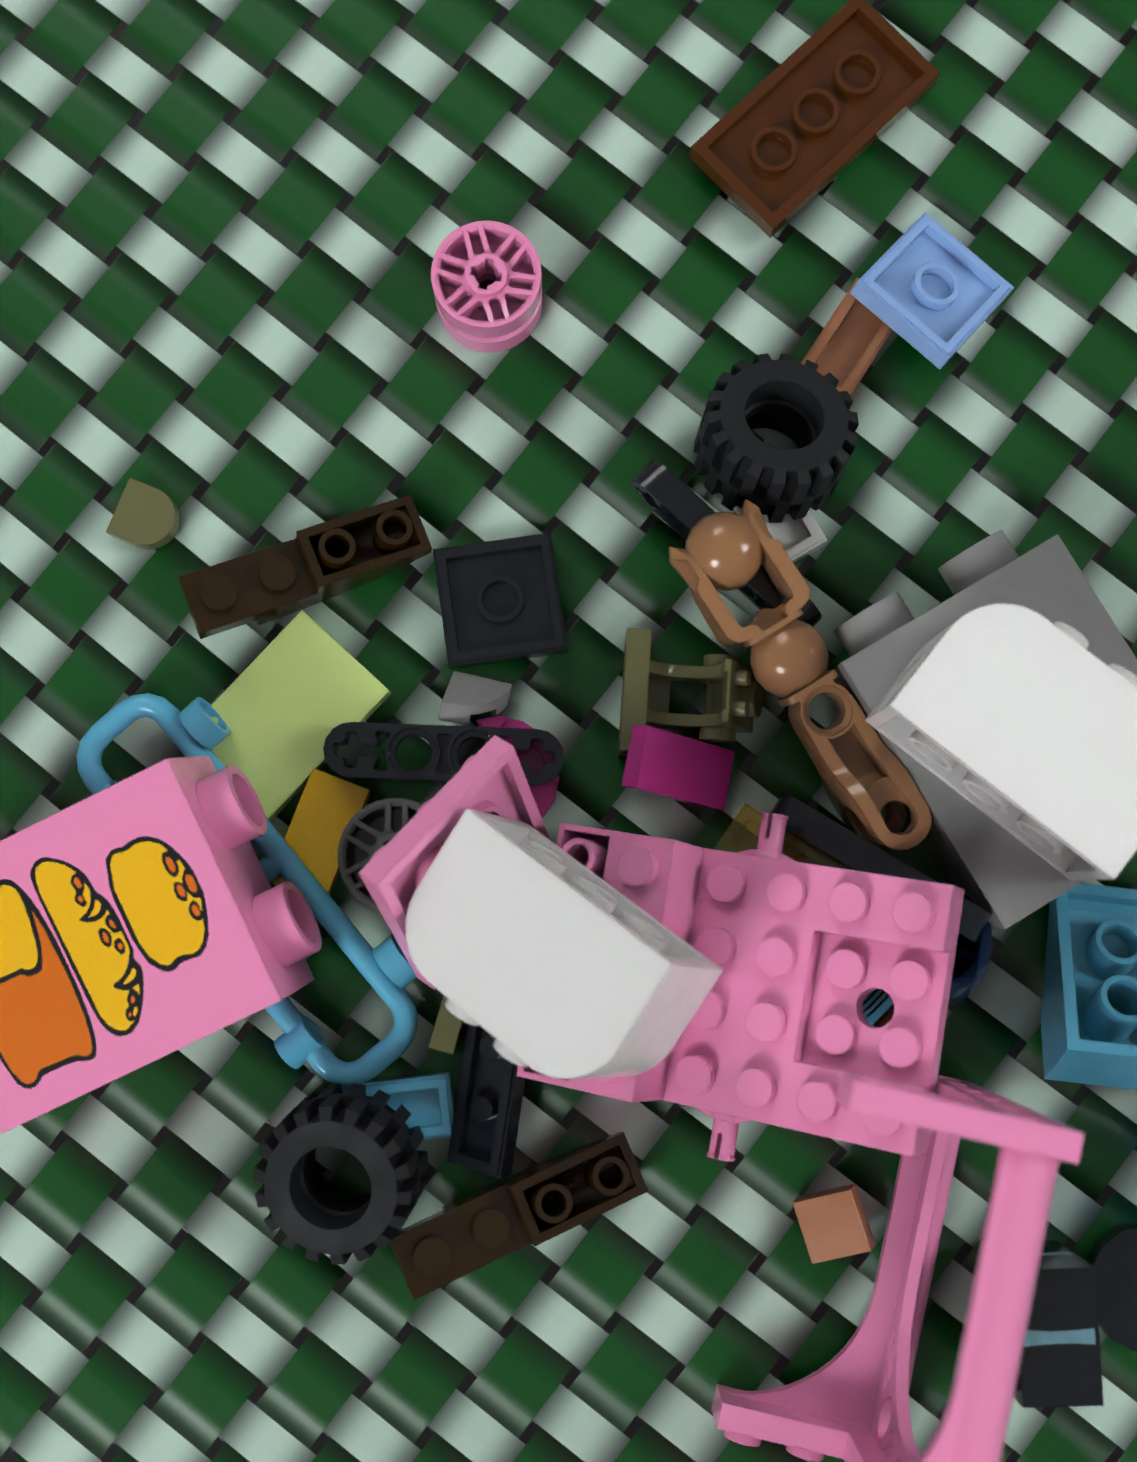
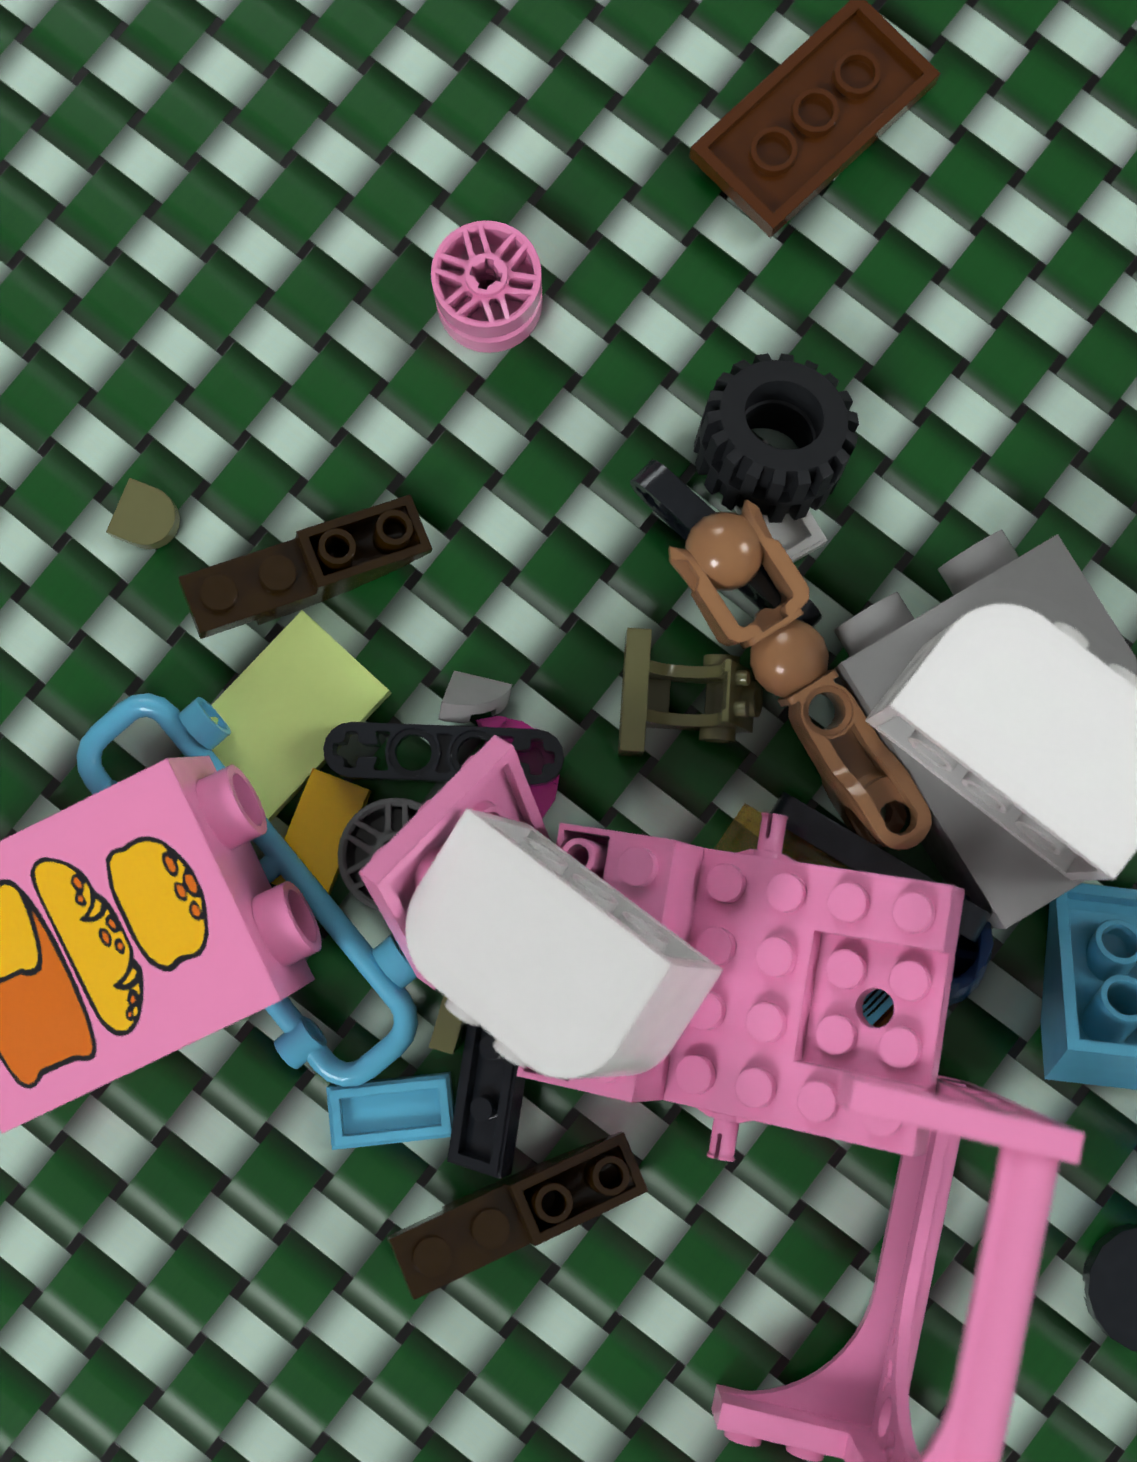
black tyre [253,1083,429,1265] -> none
black tile [433,533,568,669] -> none
dark pink tile [621,725,735,811] -> none
nougat tile [792,1183,875,1264] -> none
nougat tile [801,277,893,396] -> none
light blue tile [850,212,1014,370] -> none
black container [974,1240,1104,1408] -> none

